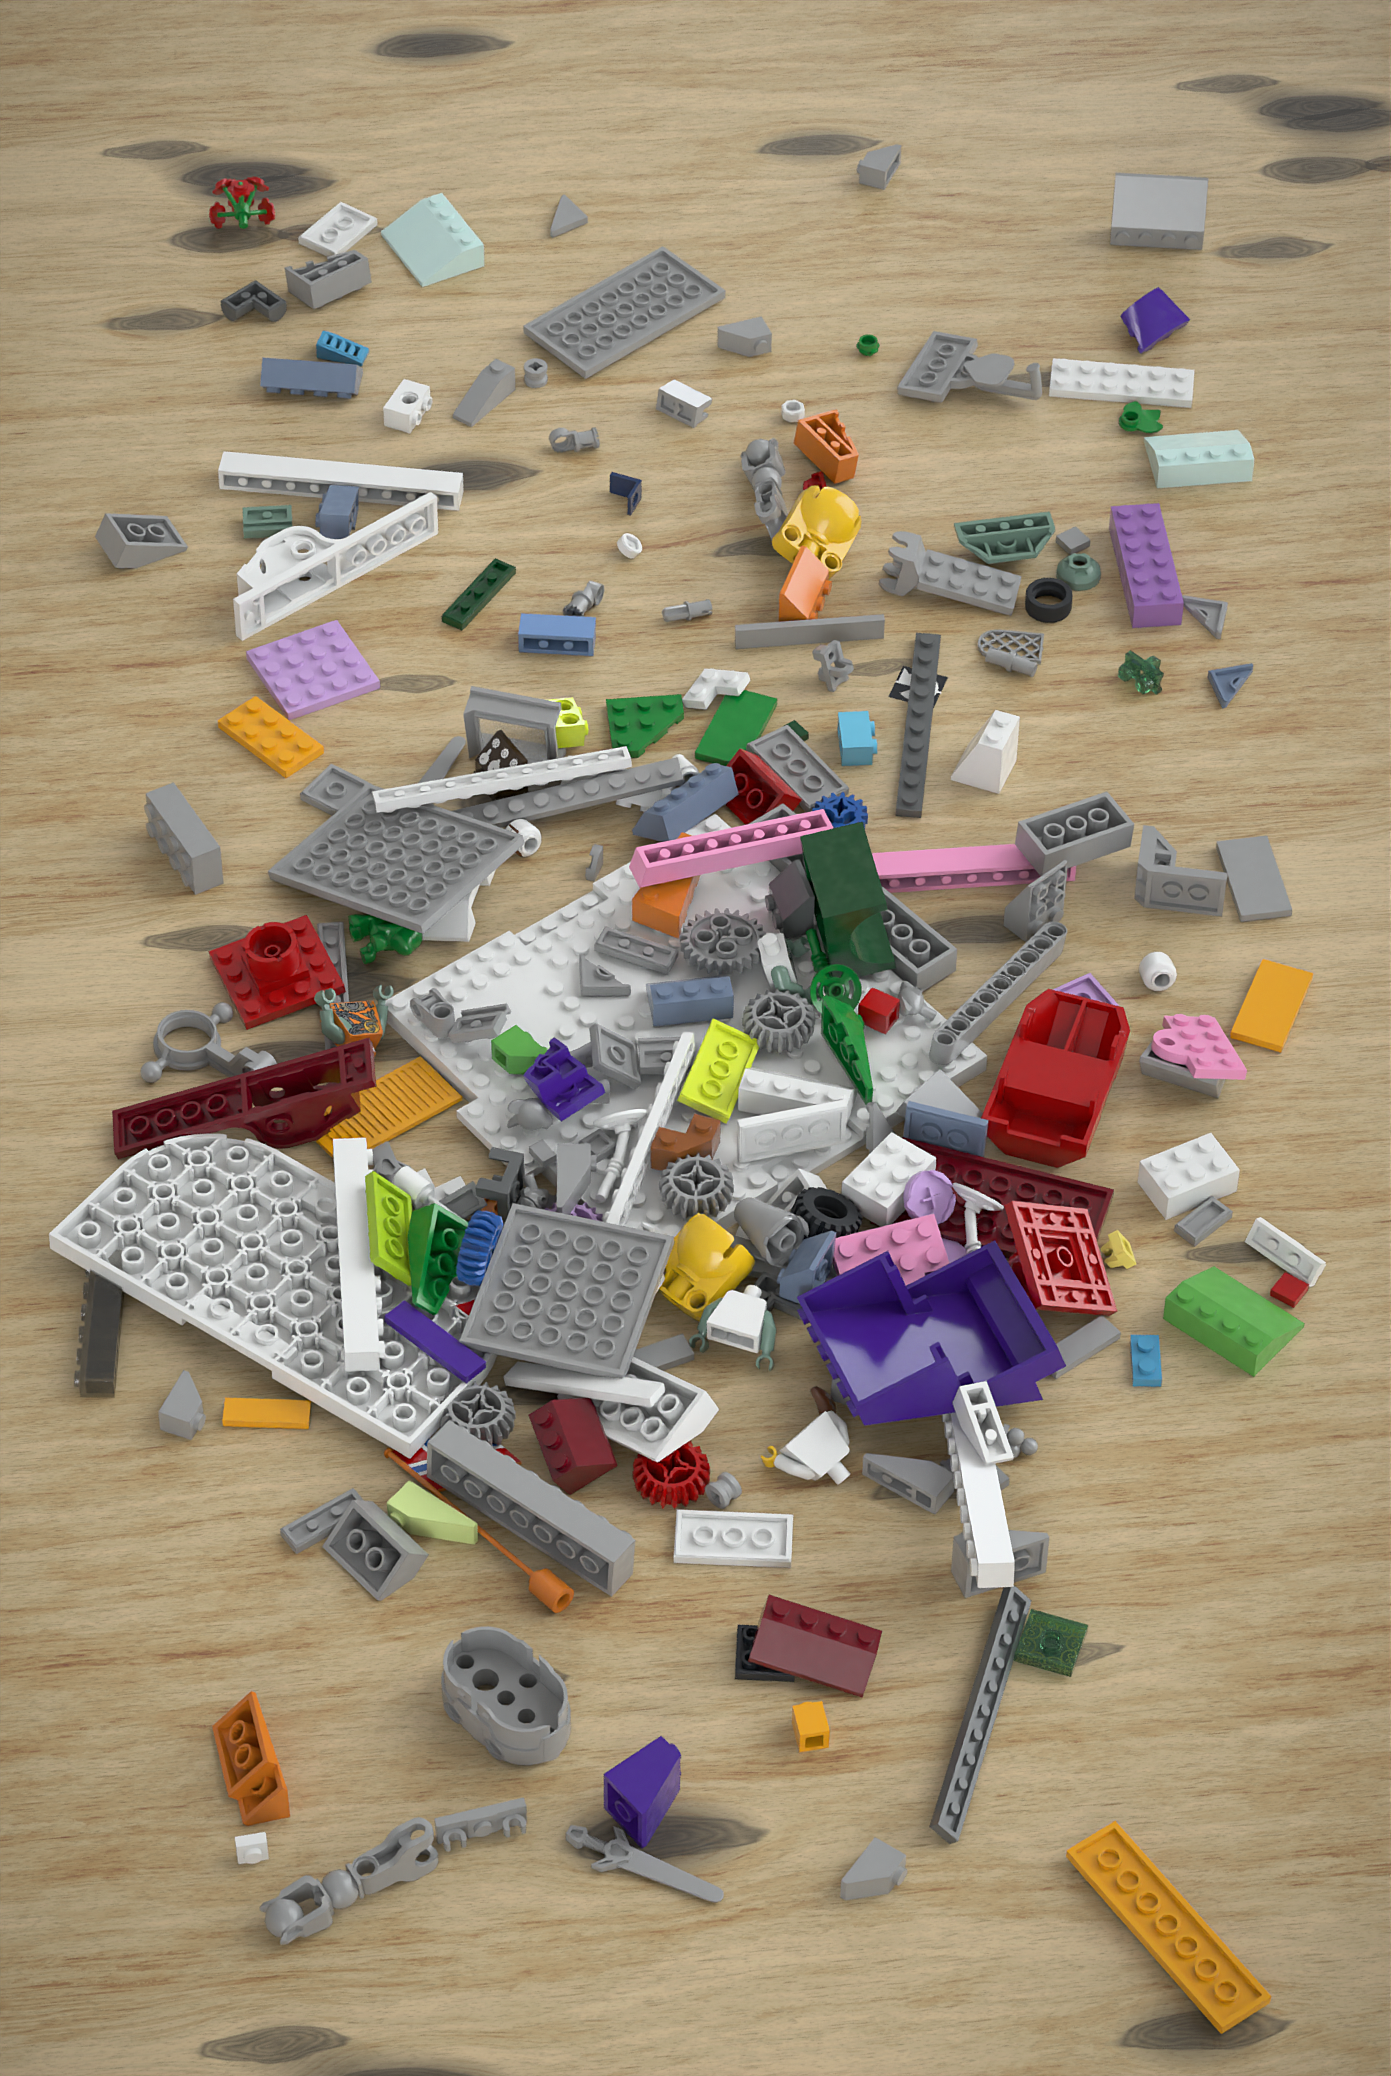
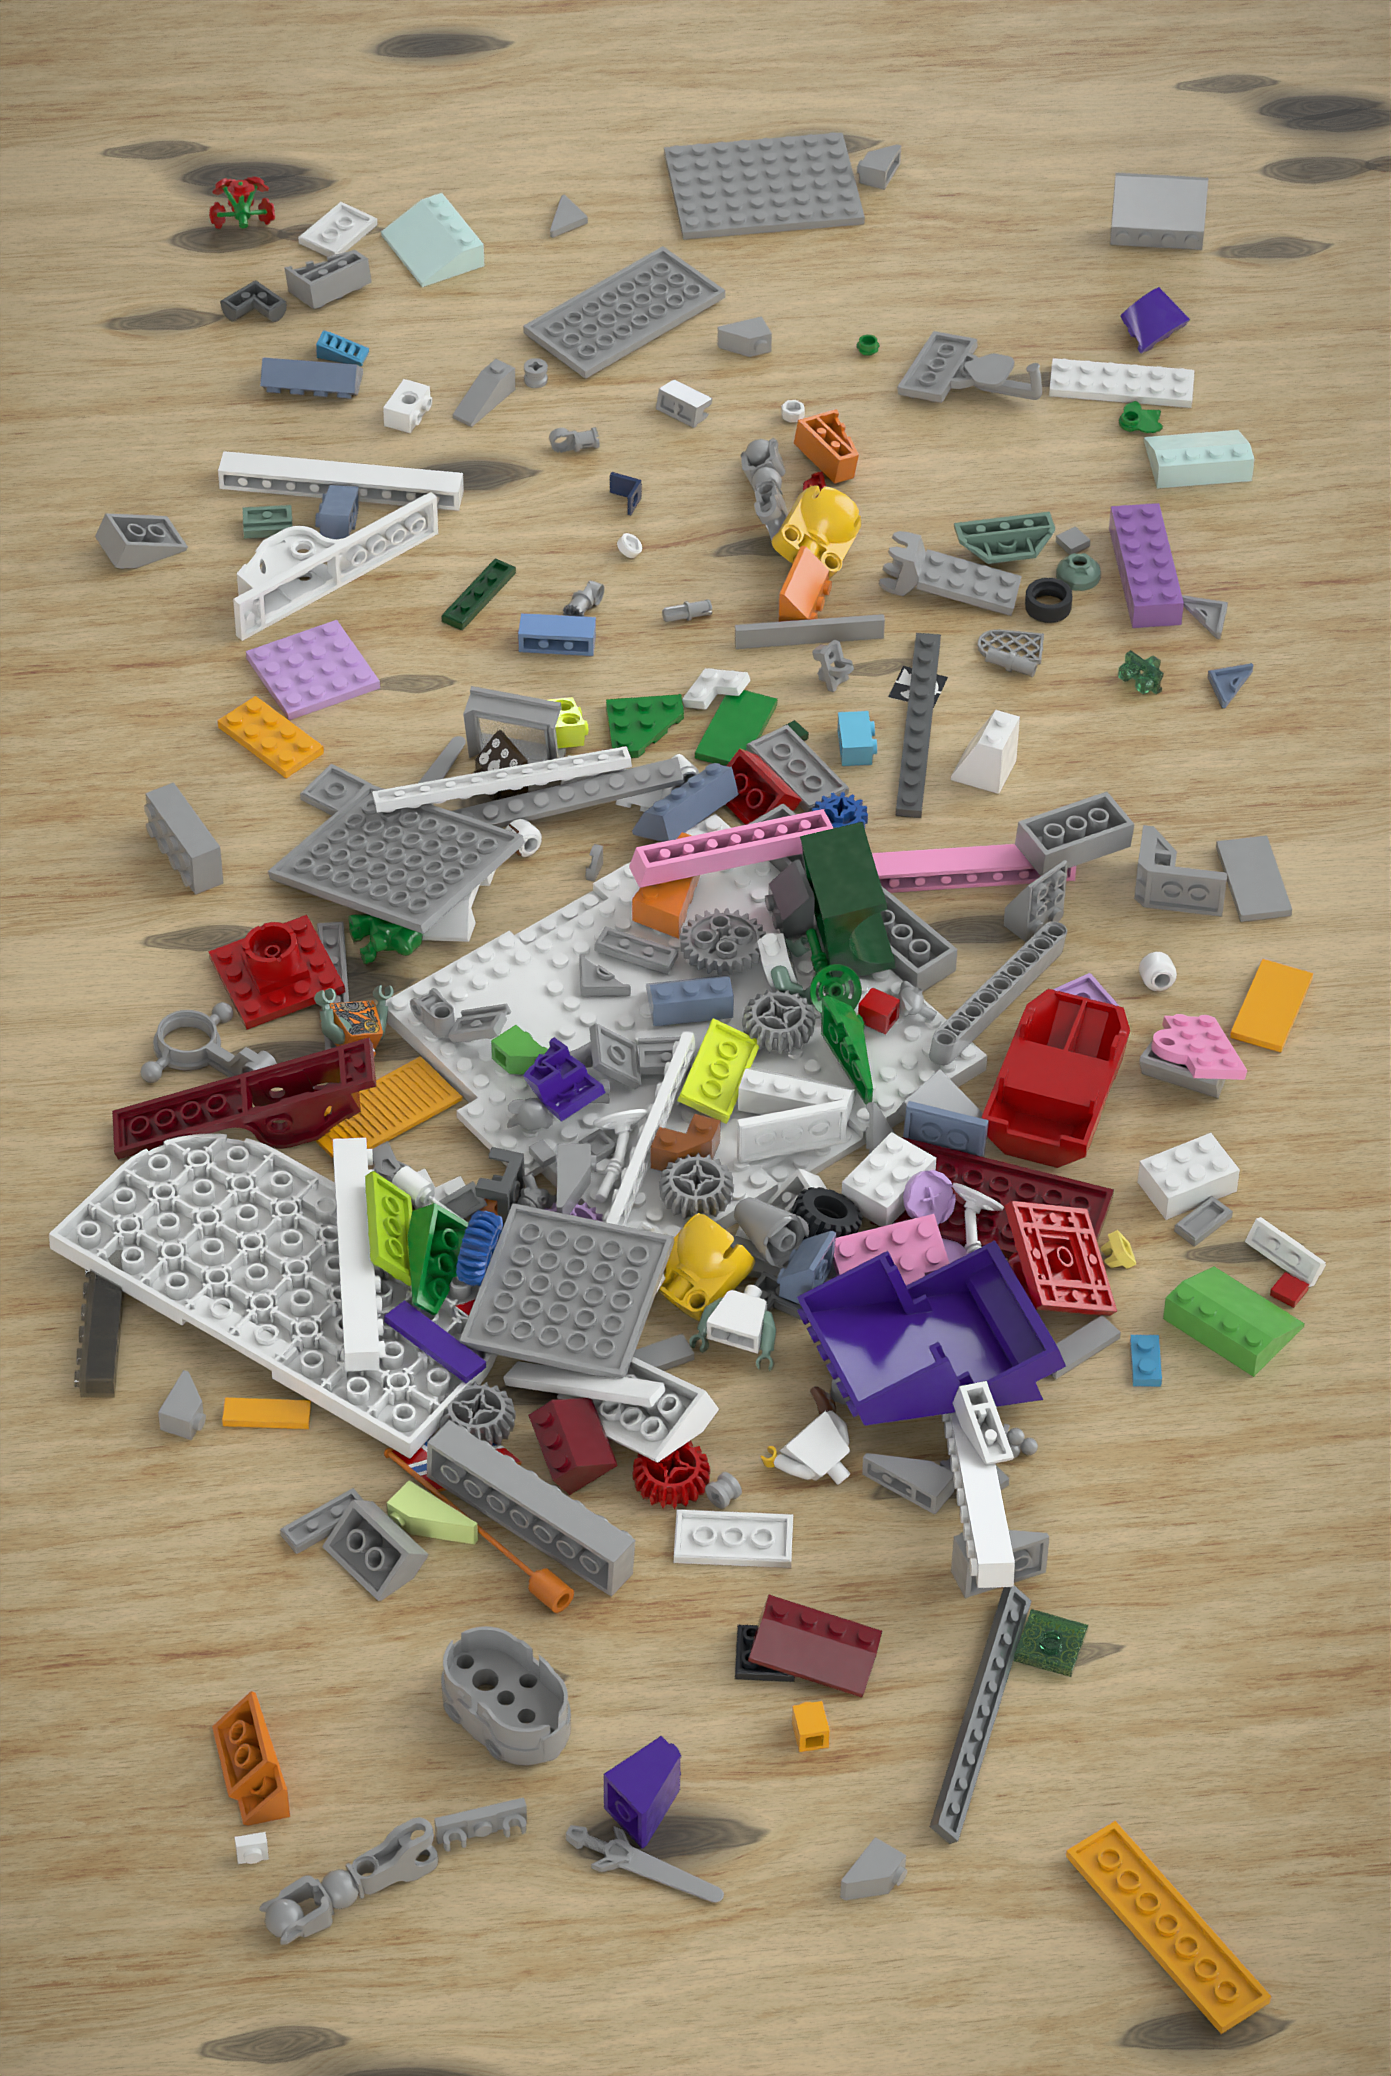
none -> light grey plate [664,132,865,240]

